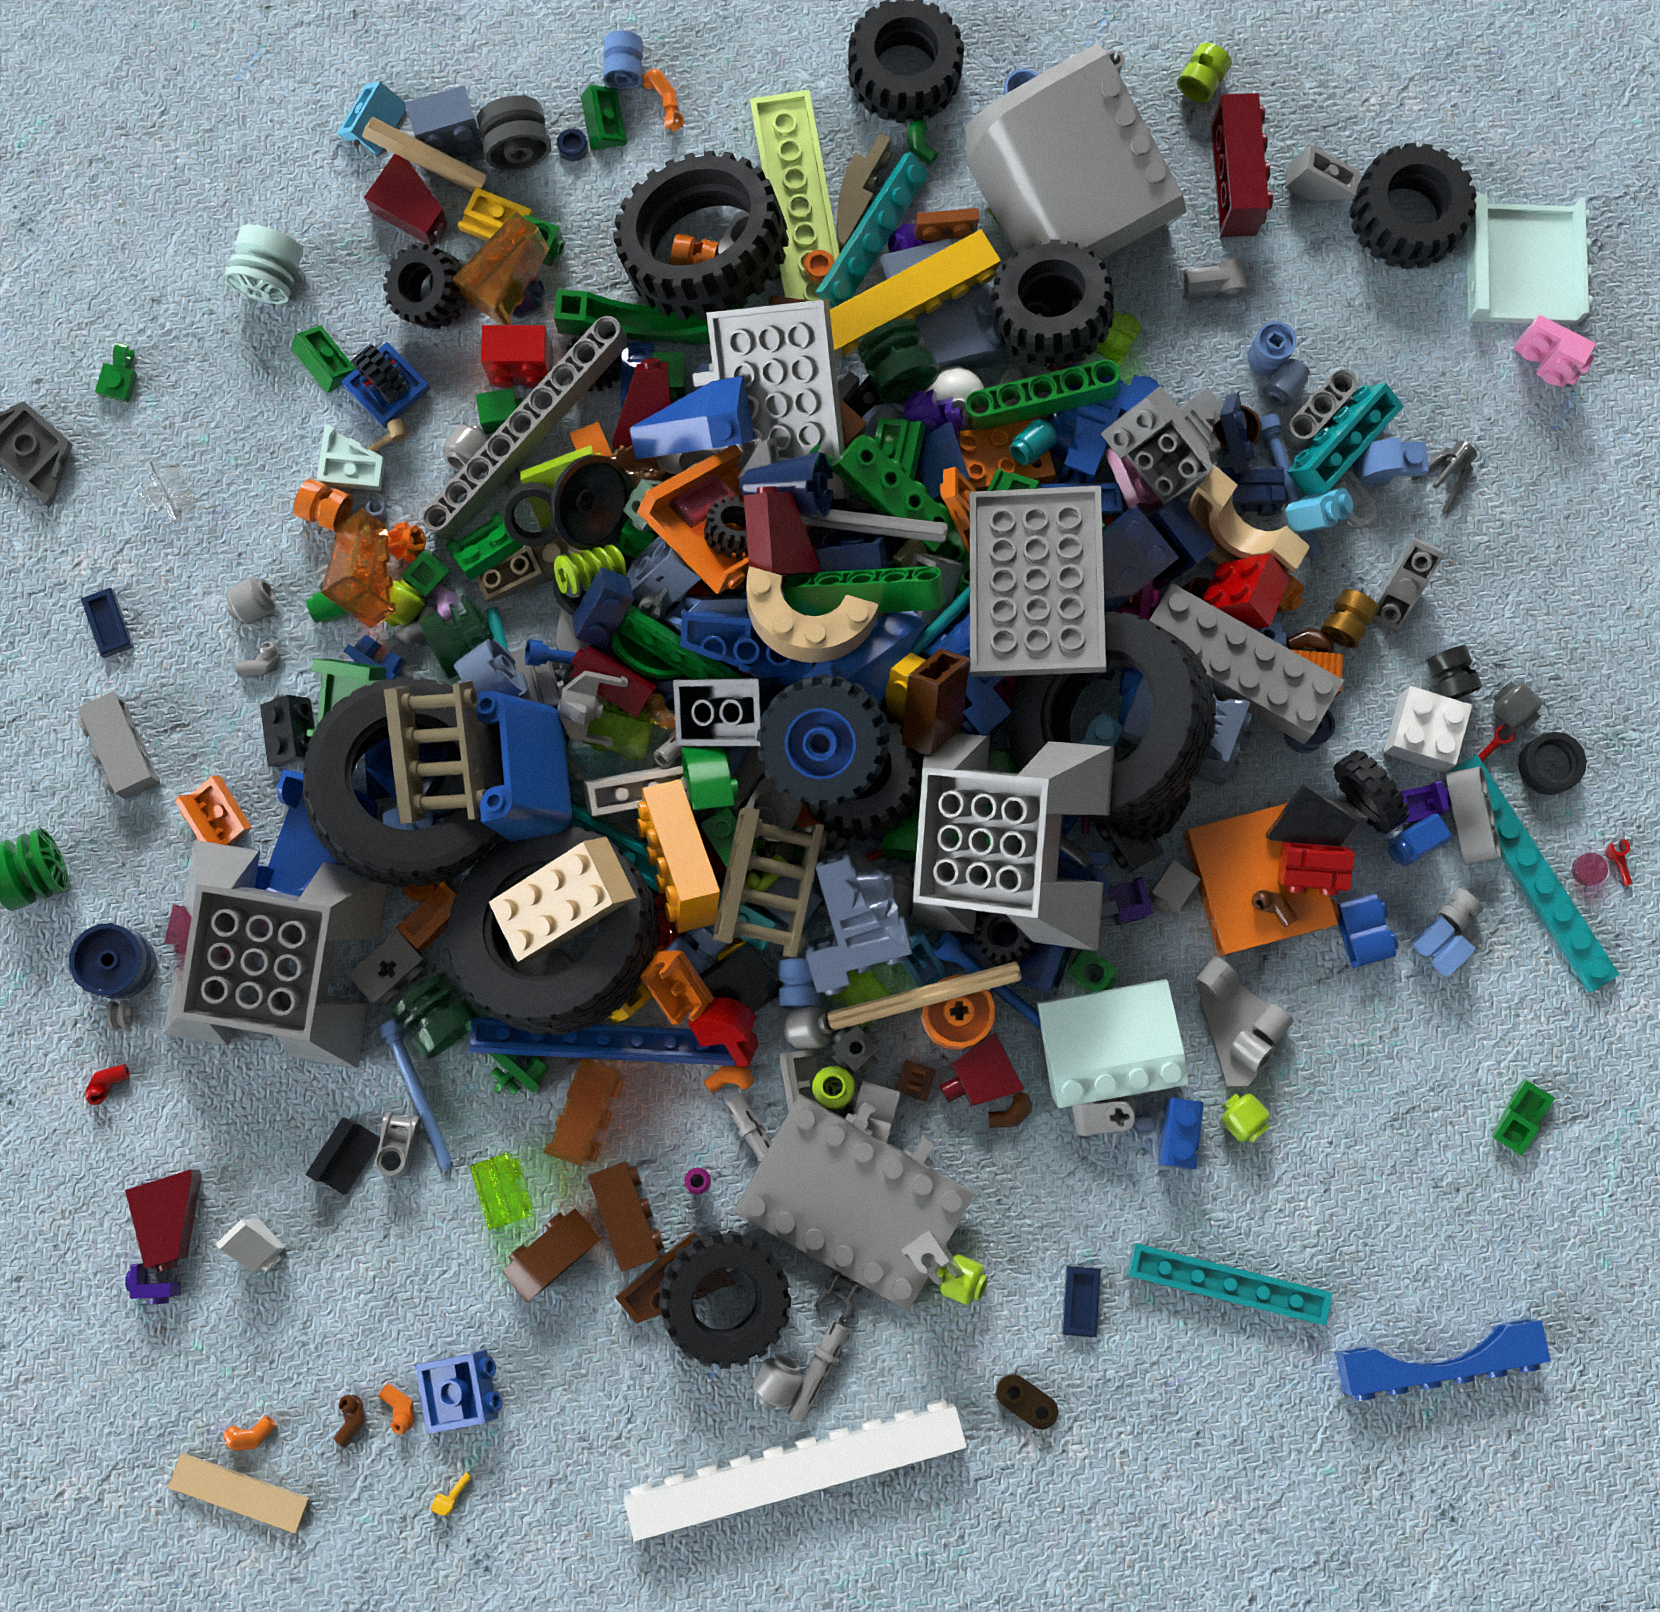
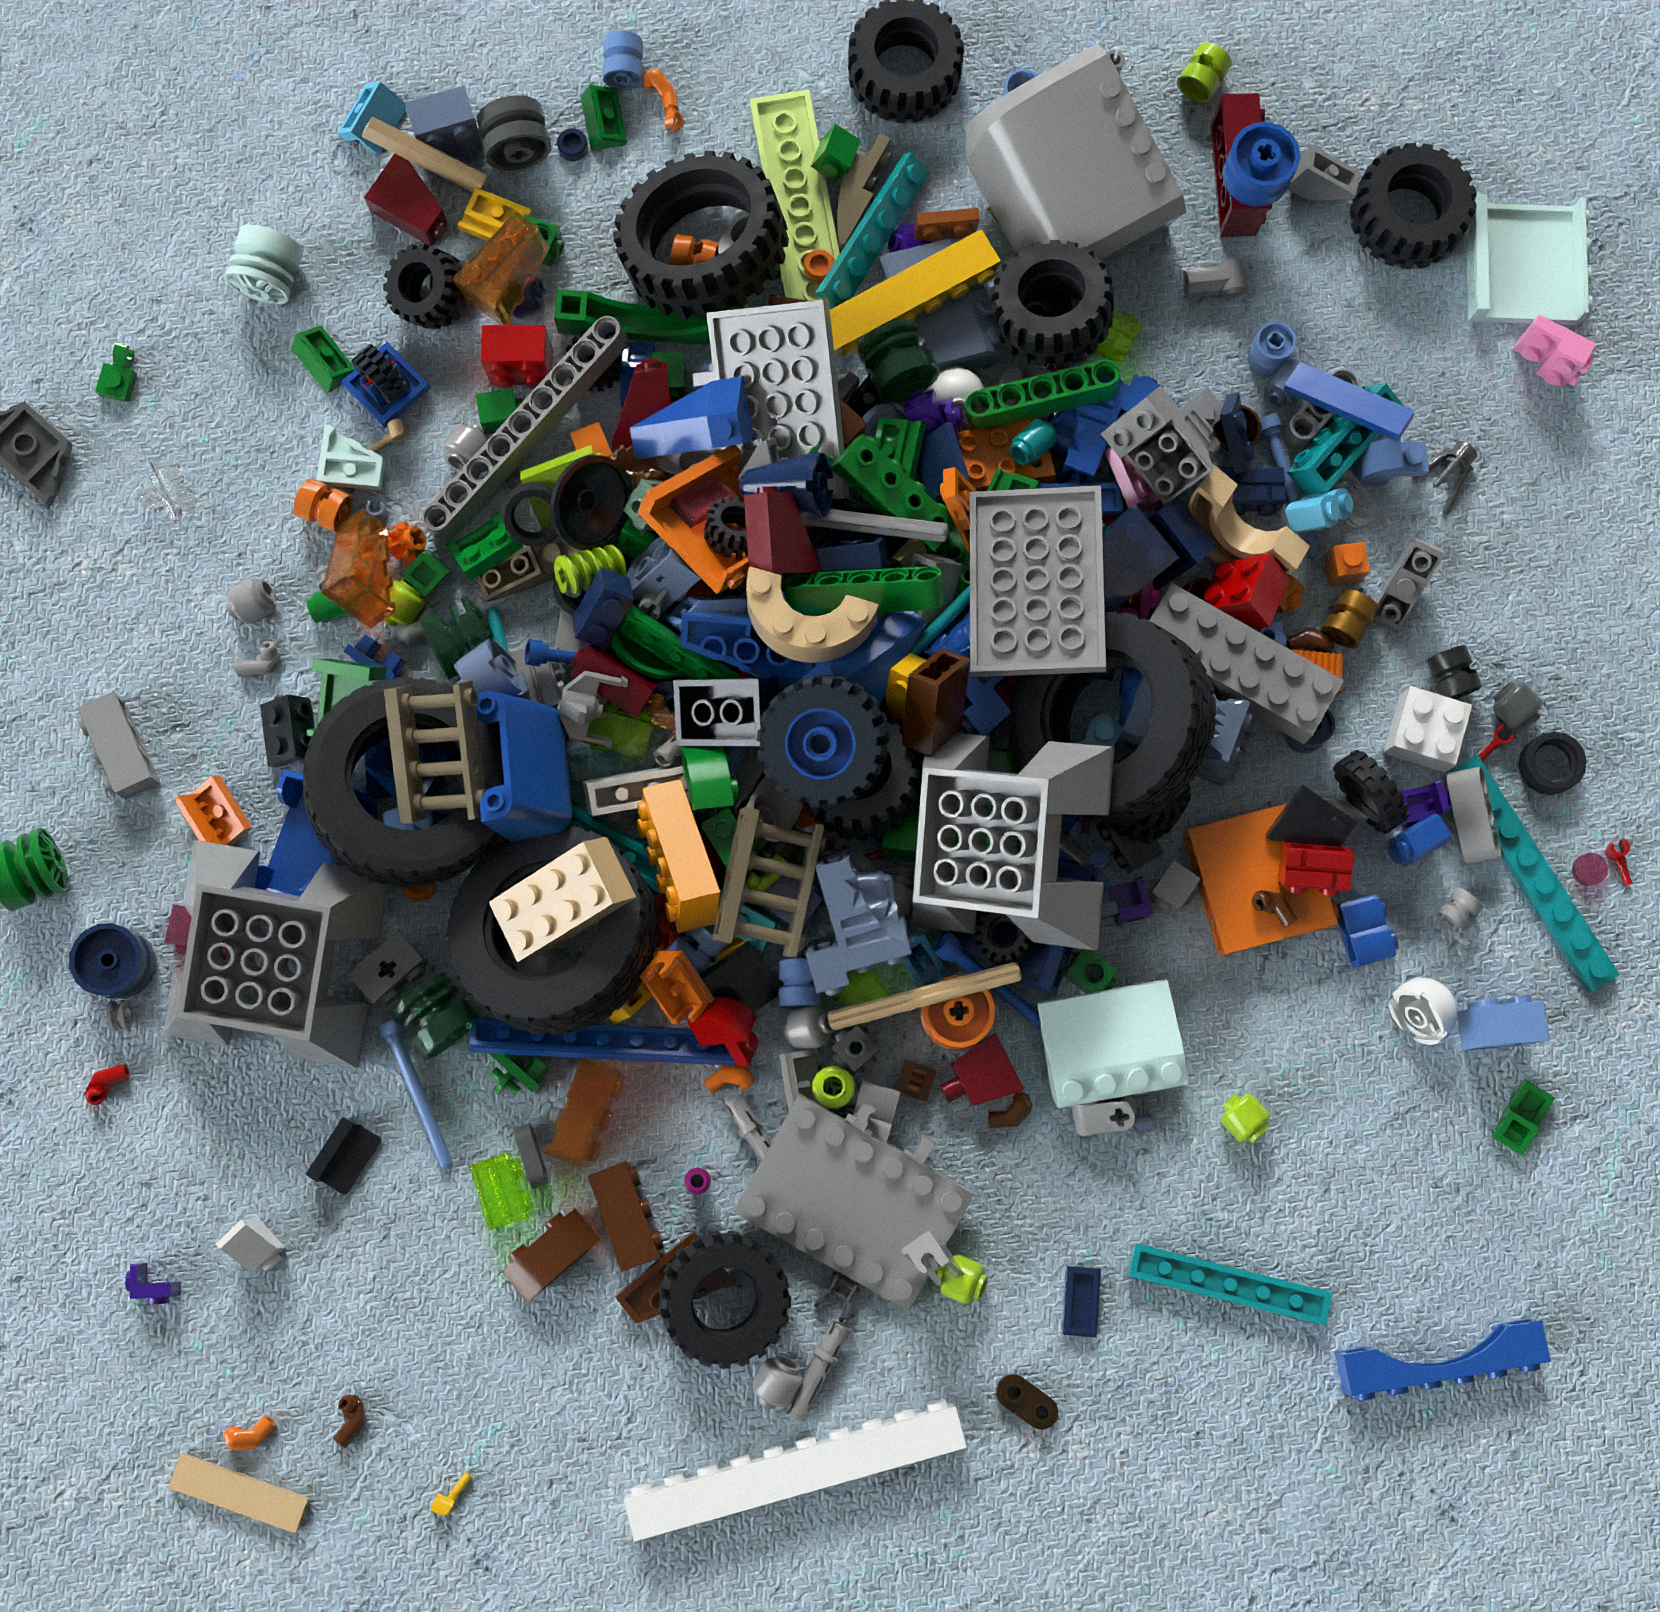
dark blue tile [81,587,134,658] -> none
dark red slope [125,1169,202,1273] -> none
light grey piece [375,1111,421,1178] -> none
orange arm [378,1383,415,1434] -> none
orange hinge [396,881,457,953] -> none
plate [415,1350,502,1434] -> none
lavender arm [429,584,458,624] -> none
green arm [907,120,939,165] -> none
blue brick [1158,1098,1204,1170] -> none
light grey panel [1195,956,1294,1088] -> none
medium blue wheel [1411,915,1475,977] -> none
none -> dark grey beam [514,1123,549,1189]
none -> green brick [811,124,861,182]
none -> blue wheel [1223,122,1301,207]
none -> tile [1284,362,1415,441]
none -> orange brick [1324,542,1370,587]
none -> white cylinder [1389,977,1458,1045]
none -> medium blue brick [1457,996,1549,1051]

